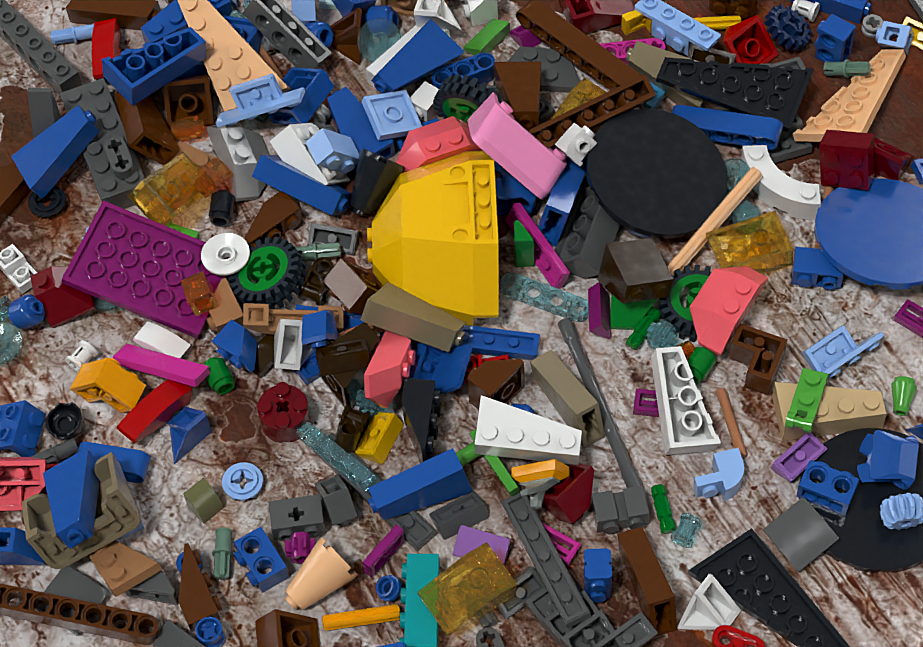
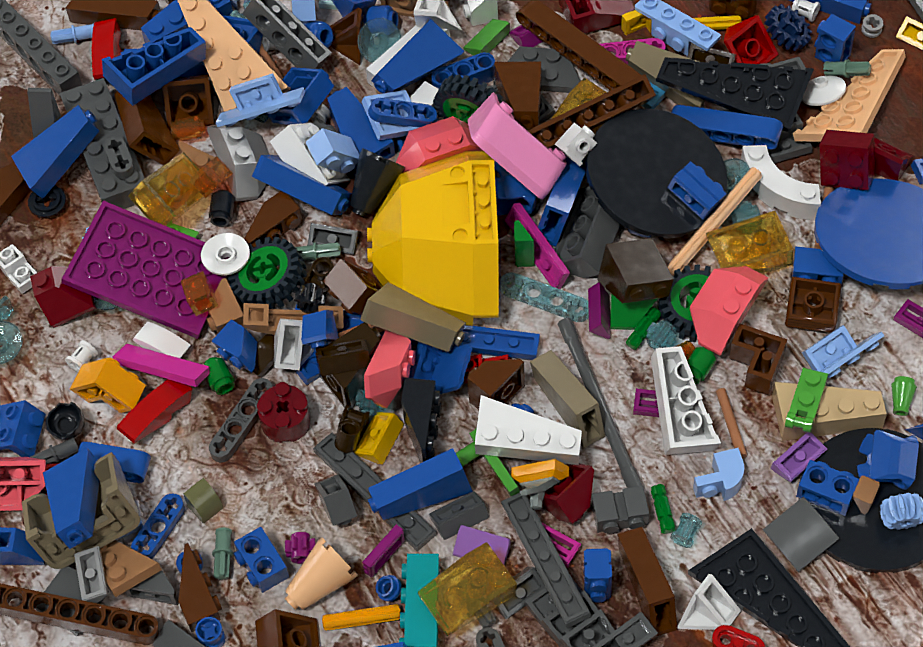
blue head [8,294,45,329] -> none
blue slope [167,407,212,464] -> none
light blue gear [222,462,264,502] -> none
dark grey brick [268,494,326,541] -> none
clear light blue beam [296,422,378,492] -> none
light blue brick [876,21,914,55] -> none
none -> light grey slope [74,546,108,603]
none -> blue beam [131,493,185,559]
none -> dark grey beam [209,378,273,463]
none -> black gear [294,283,326,314]
none -> blue beam [368,98,437,127]
none -> blue brick [667,161,727,220]
none -> reddish brown brick [785,277,841,333]
none -> white dish [802,76,846,106]
none -> medium nougat slope [853,475,880,514]

